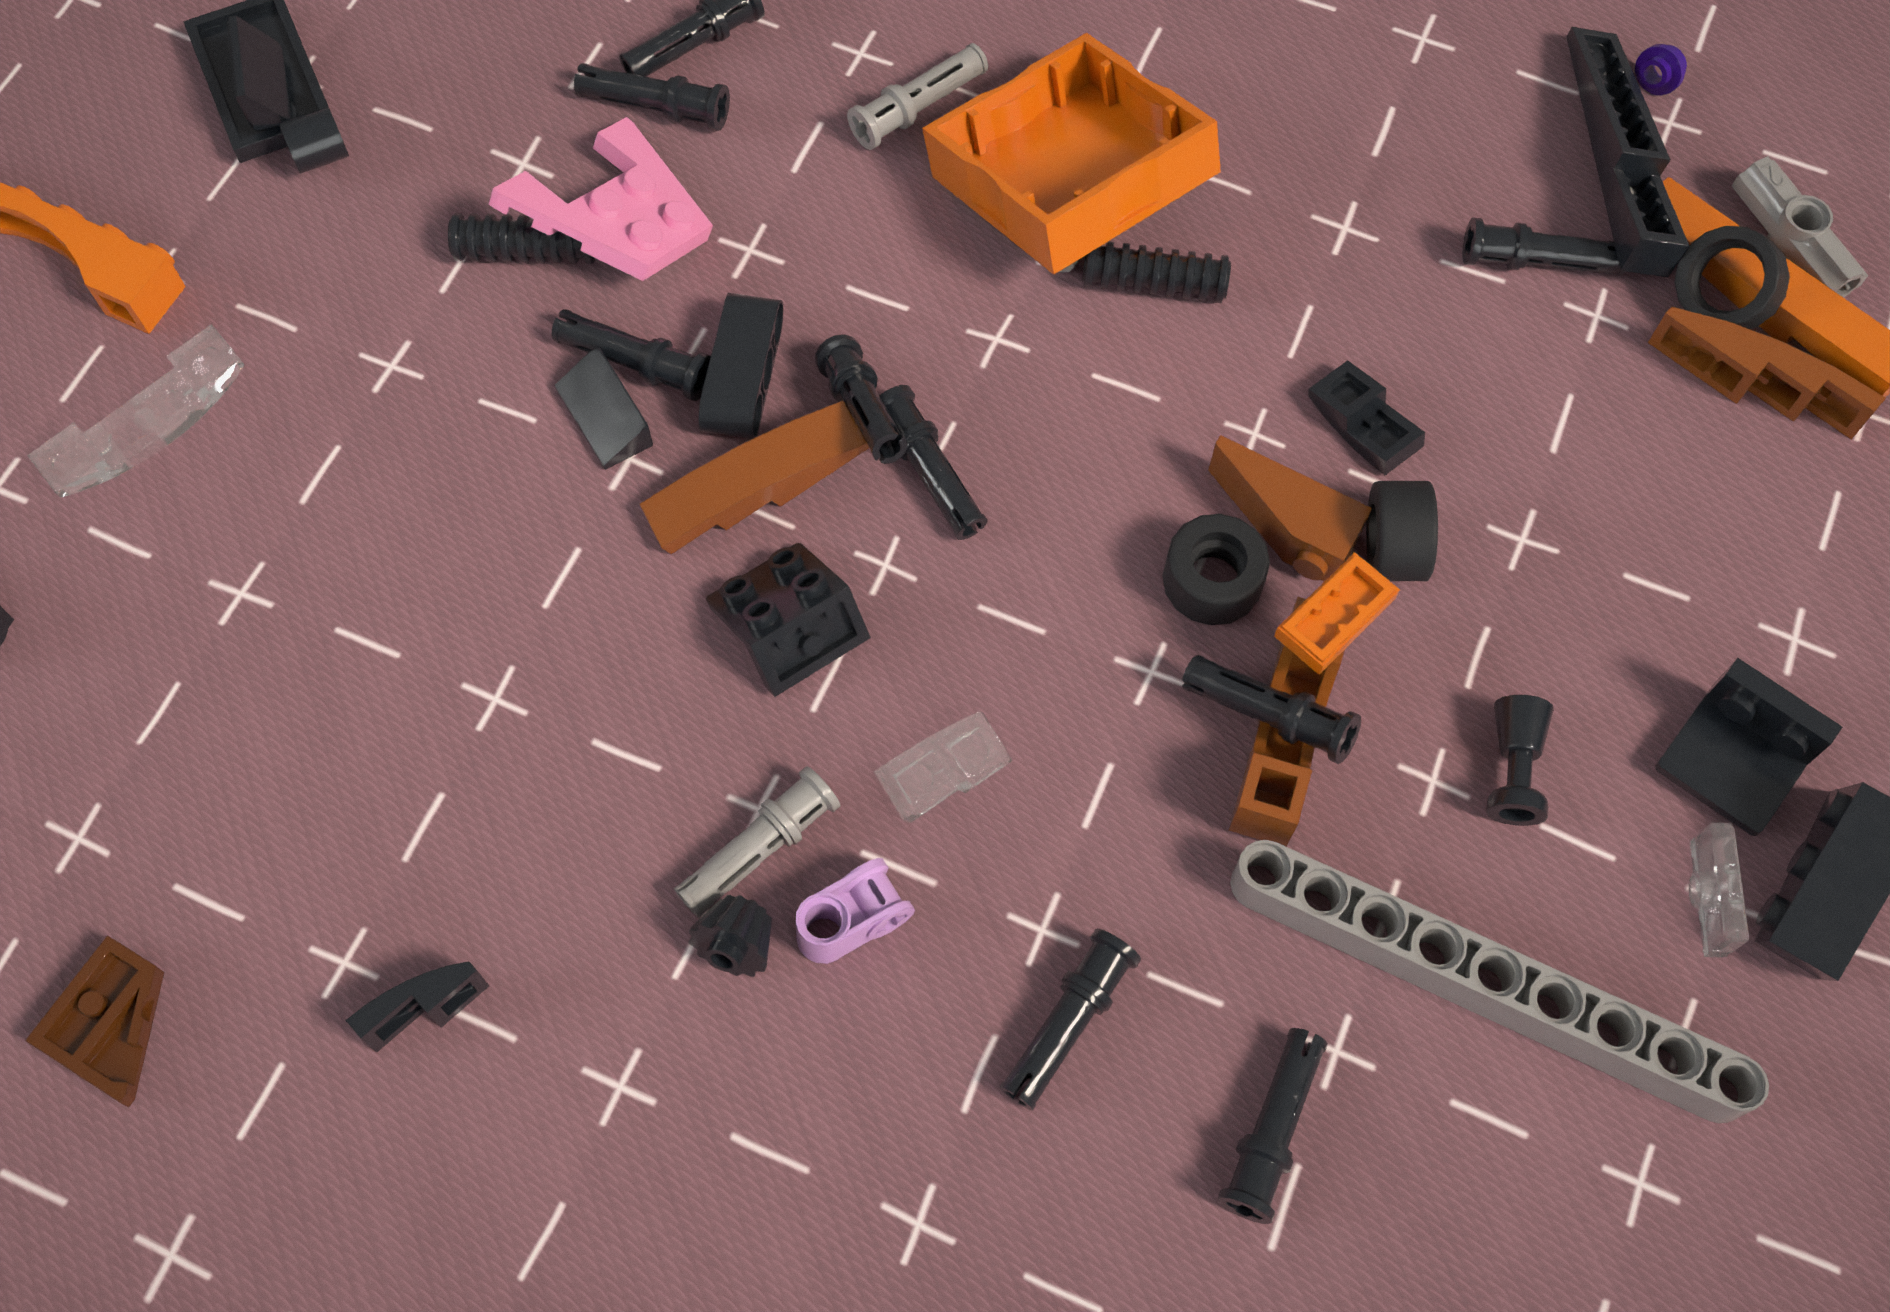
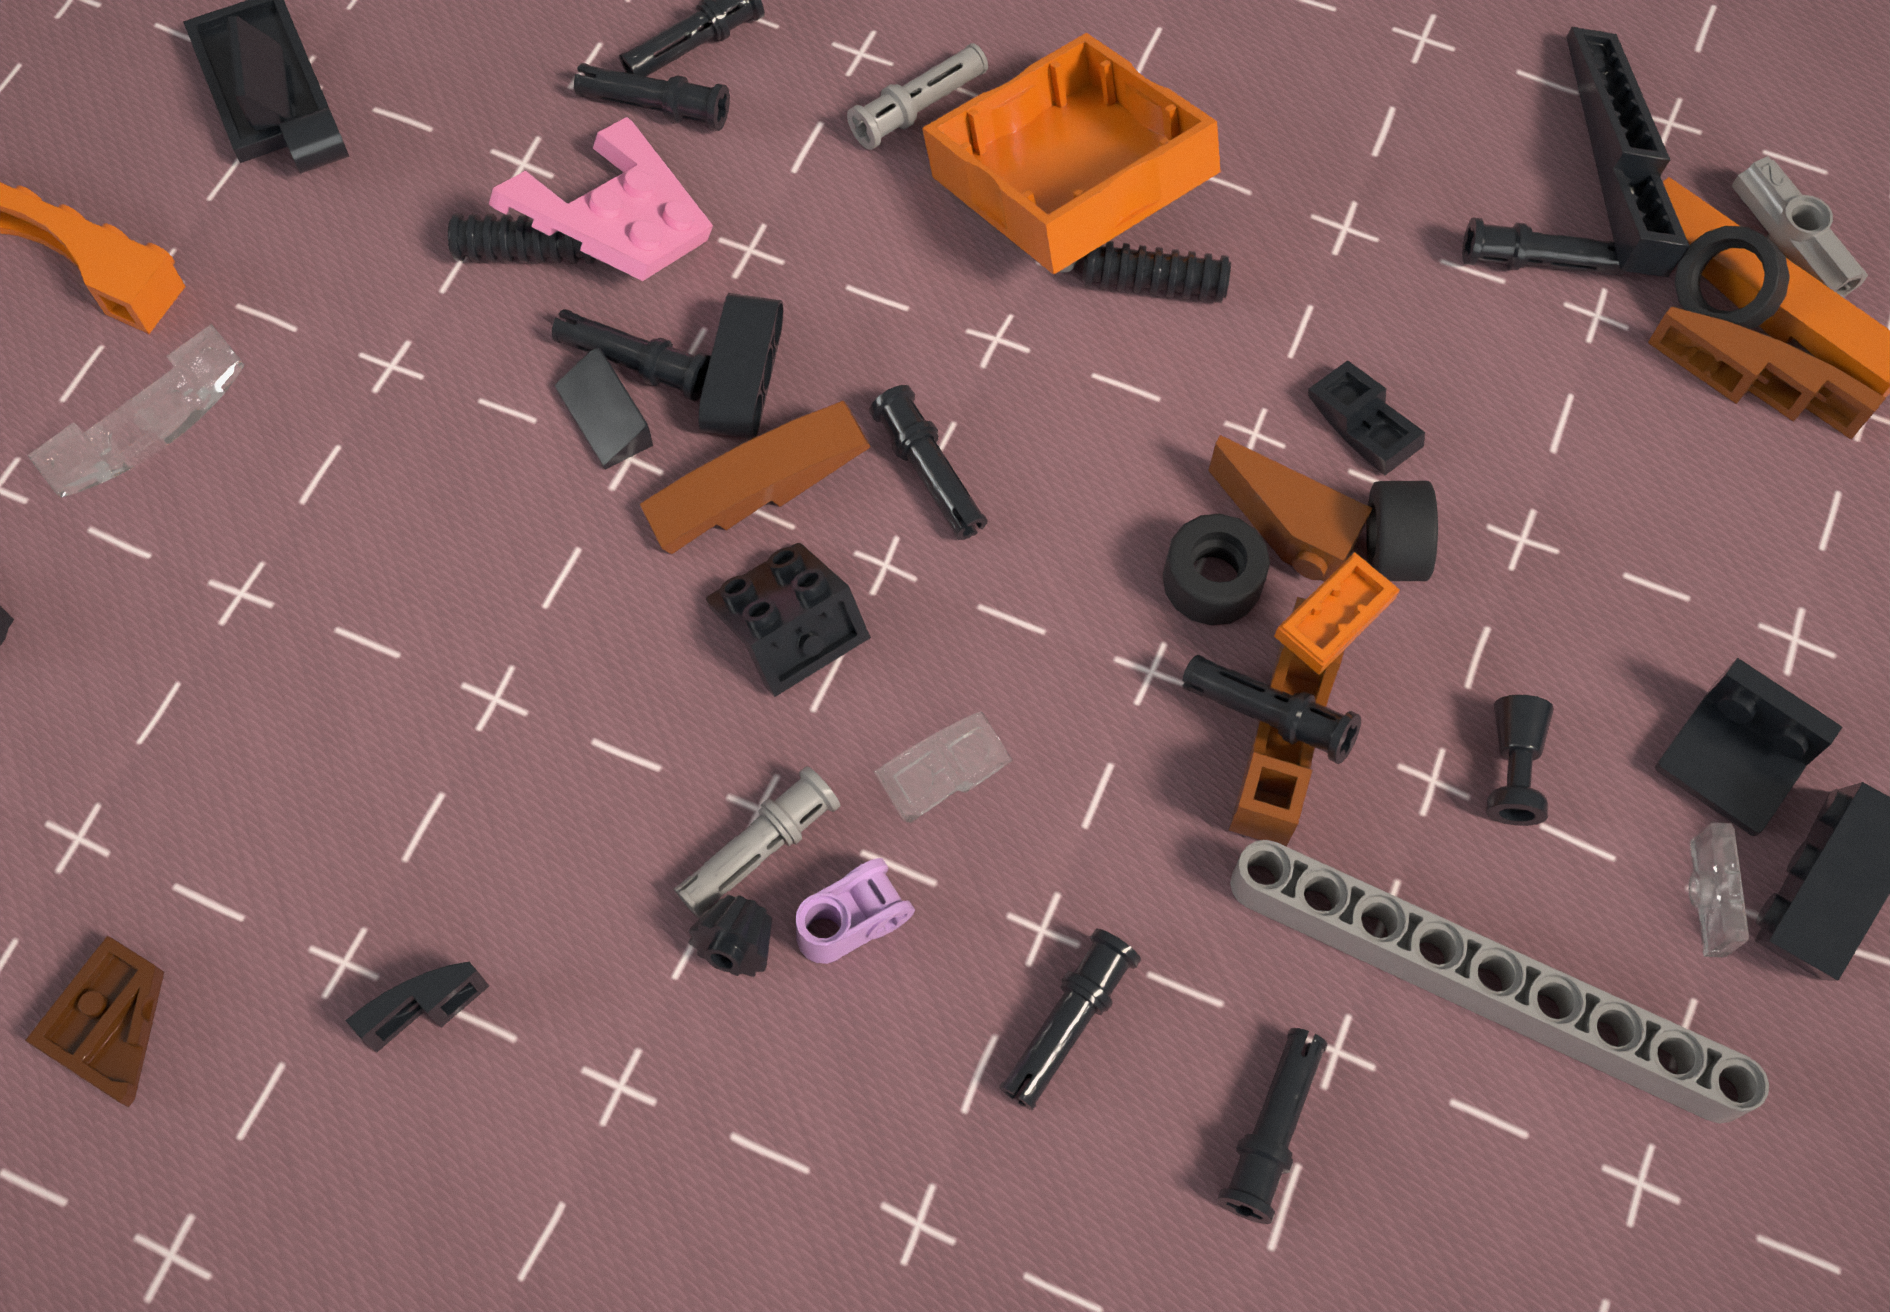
black pin [815,334,907,464] -> none
dark purple plate [1635,44,1687,96] -> none

